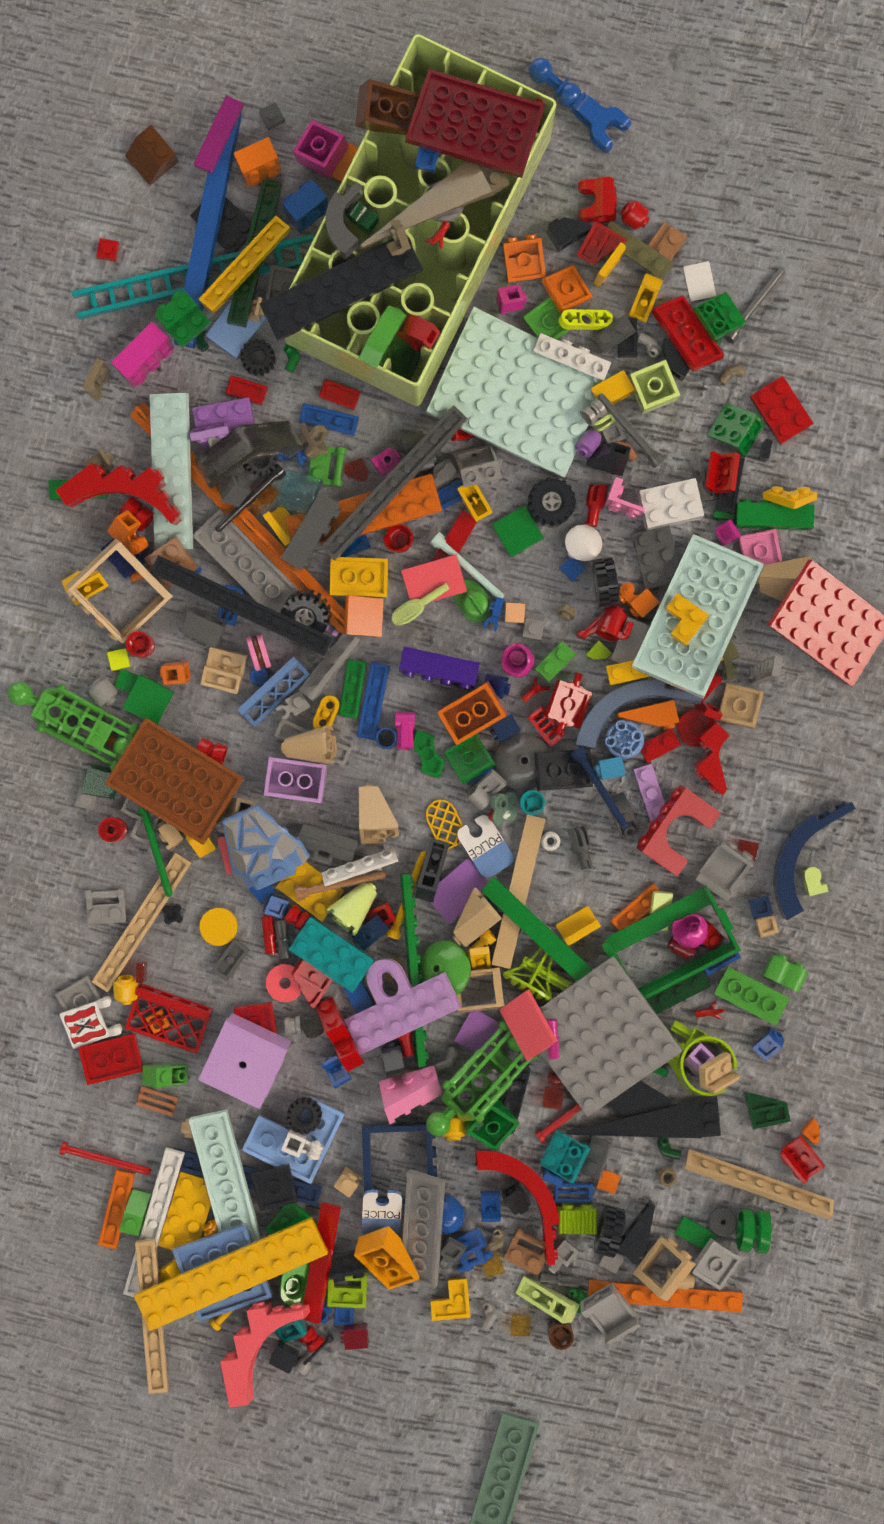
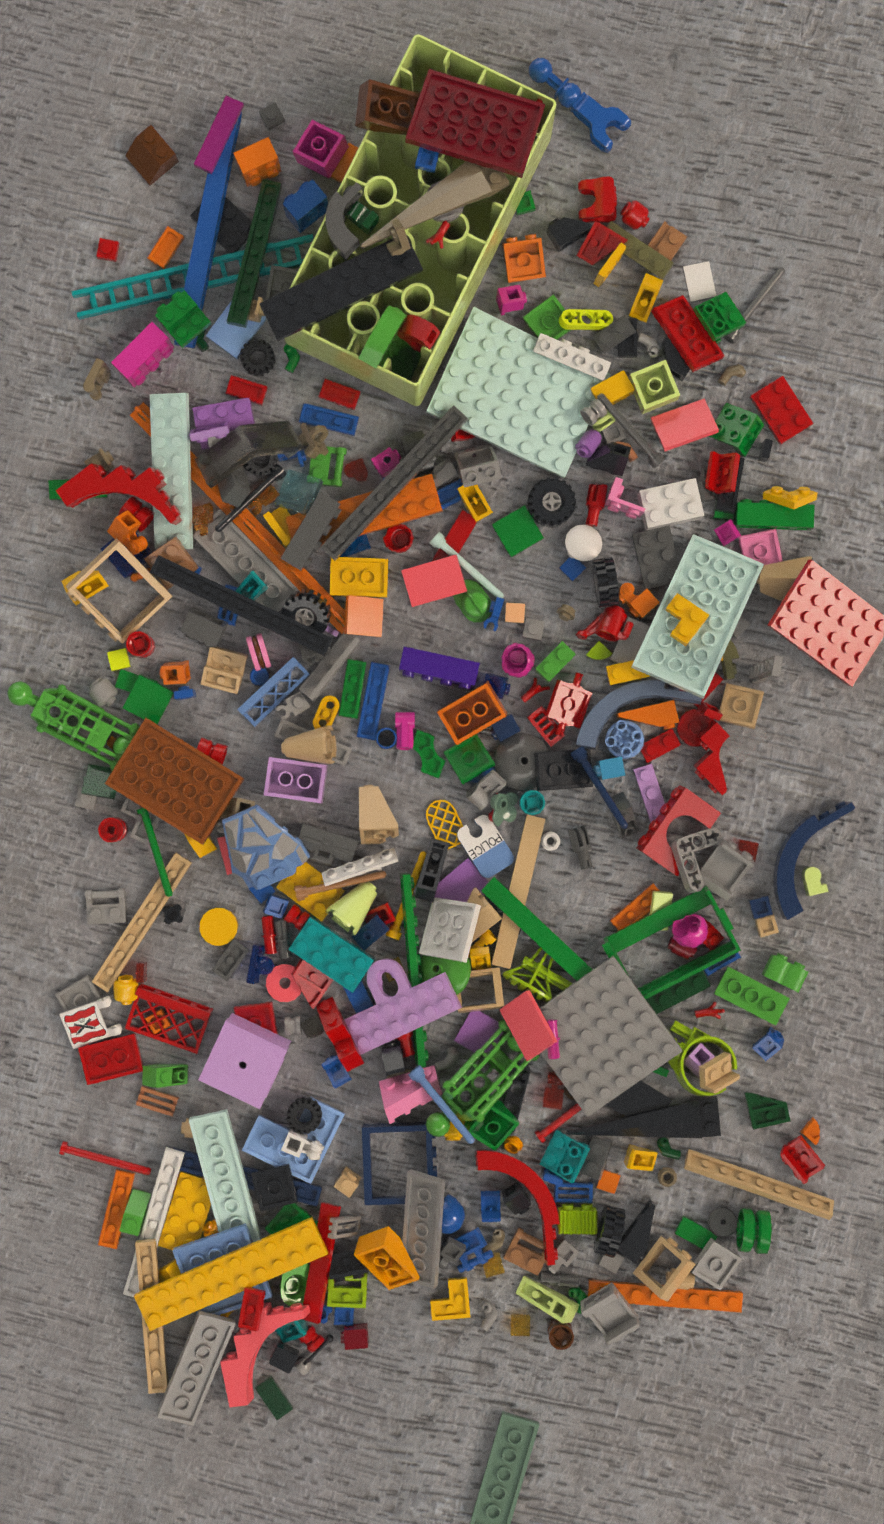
tan brick [157,821,186,850] -> none
yellow plate [199,215,291,314] -> none
piece [362,1190,402,1235] -> none
yellowish green piece [392,583,450,626] -> none
orange tile [541,265,593,314] -> none
yellow panel [556,906,601,946] -> none
none -> orange tile [147,226,184,269]
none -> light grey plate [157,1310,236,1426]
none -> blue plate [174,686,196,700]
none -> clear orange plate [192,502,214,536]
none -> teal slope [235,571,268,601]
none -> red plate [238,1287,266,1332]
none -> clear blue tile [246,944,274,984]
none -> clear green tile [255,1375,293,1420]
none -> light grey tile [328,1214,361,1239]
none -> medium blue piece [408,1065,475,1144]
none -> white plate [419,898,481,963]
none -> light orange plate [504,1136,523,1154]
none -> green plate [516,190,536,216]
none -> yellow slope [624,1144,658,1171]
none -> coral tile [651,398,719,452]
none -> light grey beam [671,827,722,893]

